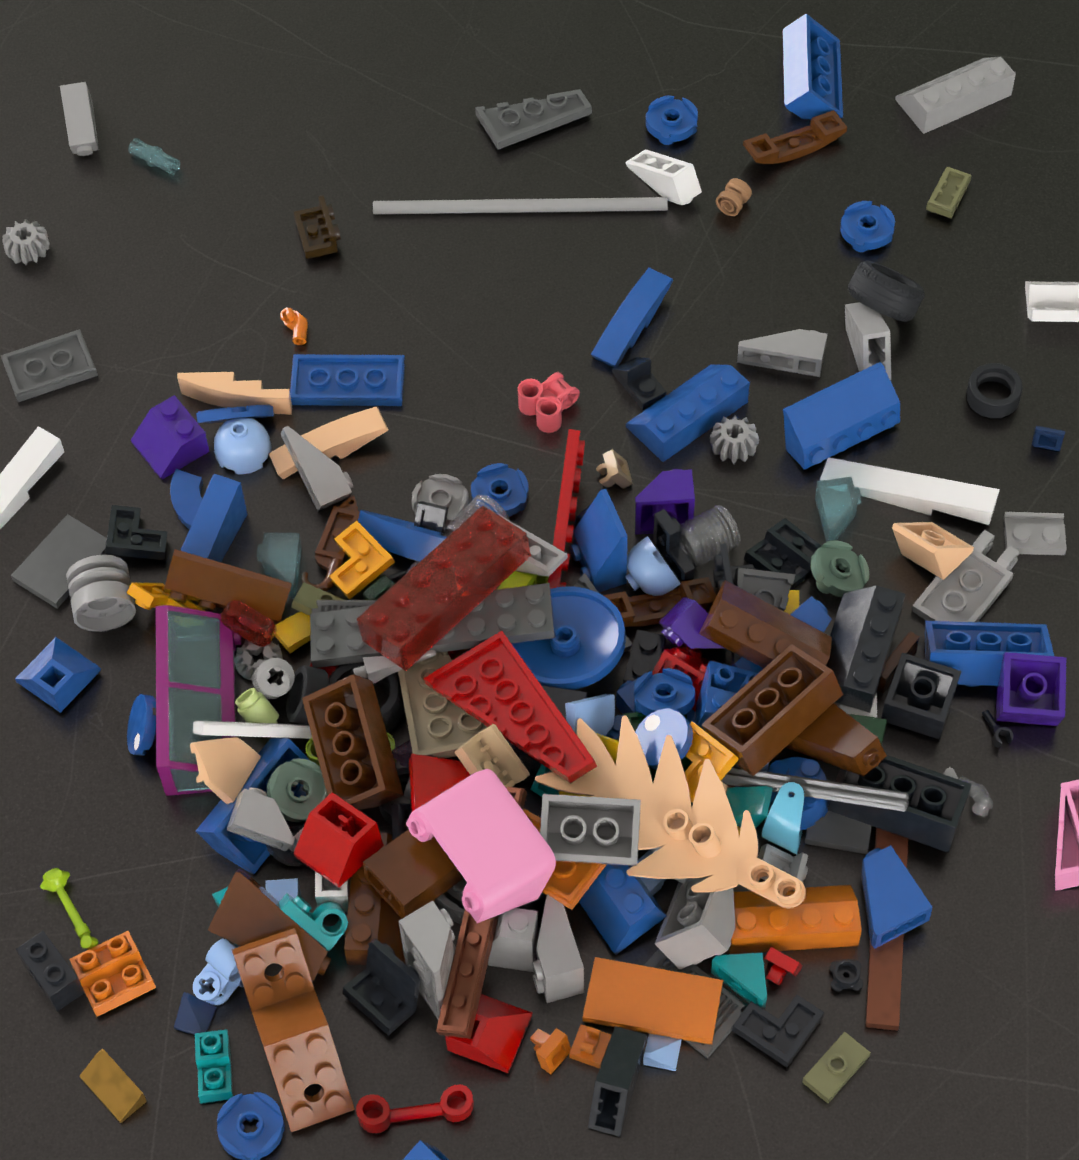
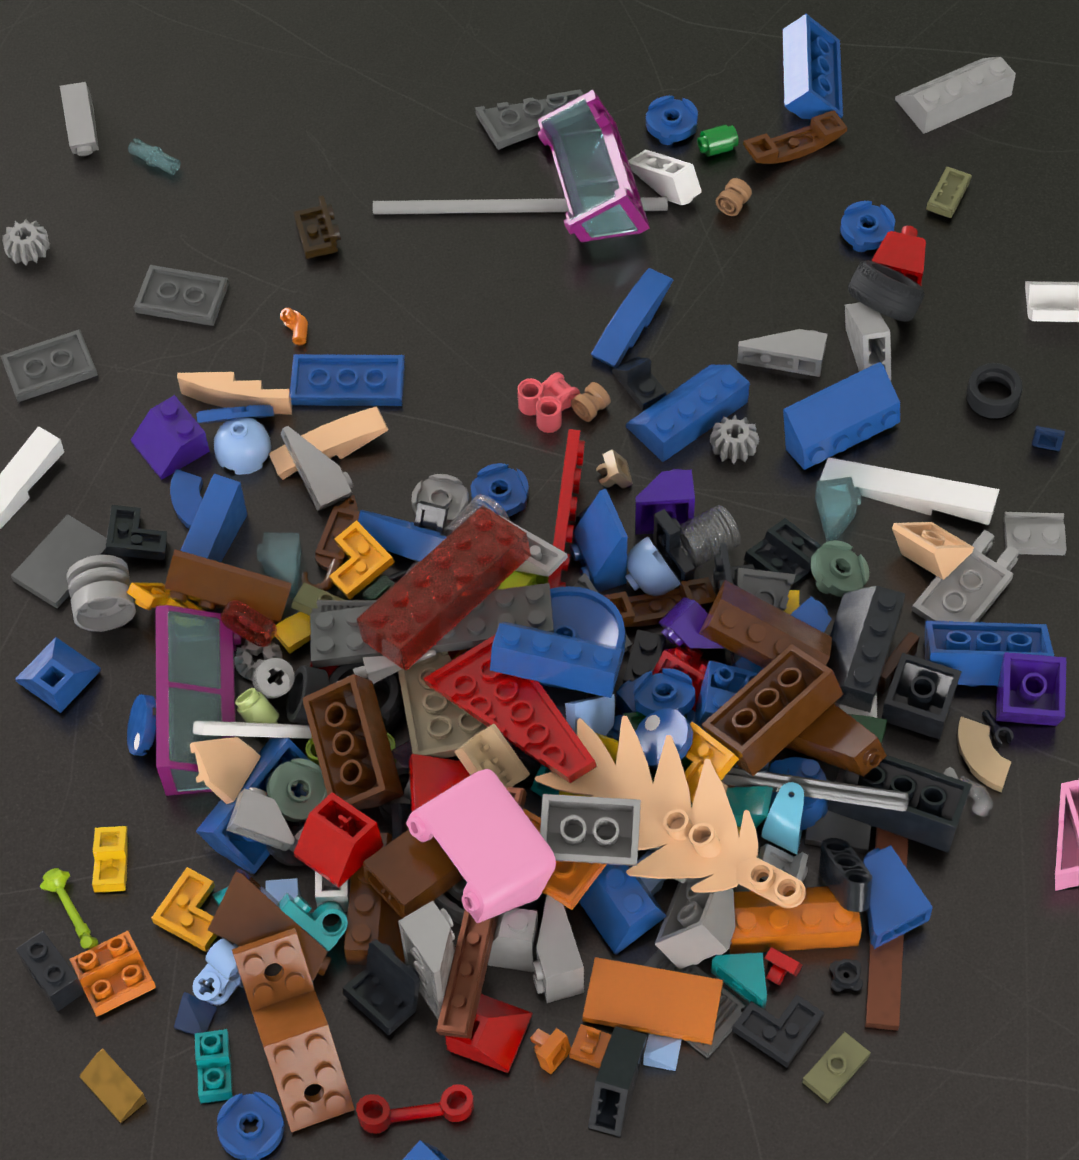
none -> yellow slope [92,826,128,893]
none -> dark grey tile [134,265,229,326]
none -> light orange plate [151,867,217,952]
none -> blue slope [490,622,625,698]
none -> clear light blue windscreen [538,90,650,242]
none -> medium nougat wheel [571,382,611,422]
none -> green brick [697,124,739,157]
none -> black beam [819,838,872,912]
none -> red torso [872,226,926,286]
none -> tan tile [957,717,1011,792]

